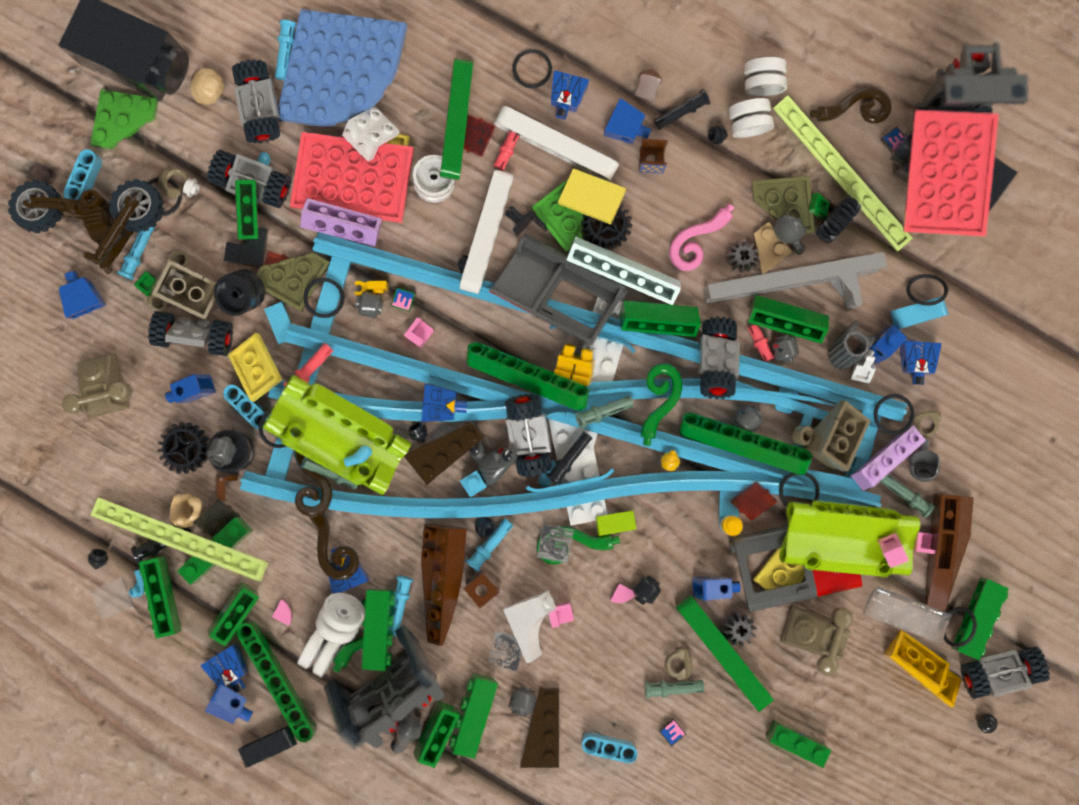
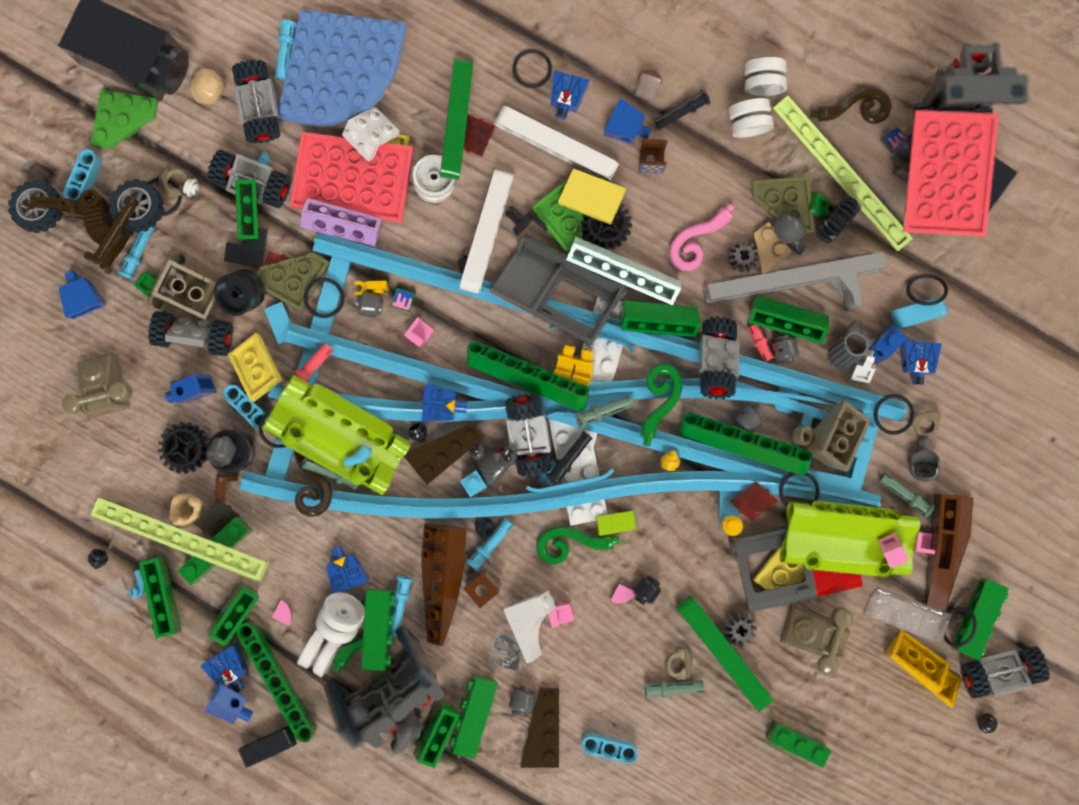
black pin [131,527,191,563] -> none
dark brown plant [309,506,359,580] -> none
coral pin [493,131,520,171] -> none
clear piece [537,524,574,563] -> none
tile [659,718,686,747] -> none
blue torso [692,576,741,600] -> none
black plate [708,125,728,145] -> none
lavender brick [850,425,926,491] -> none

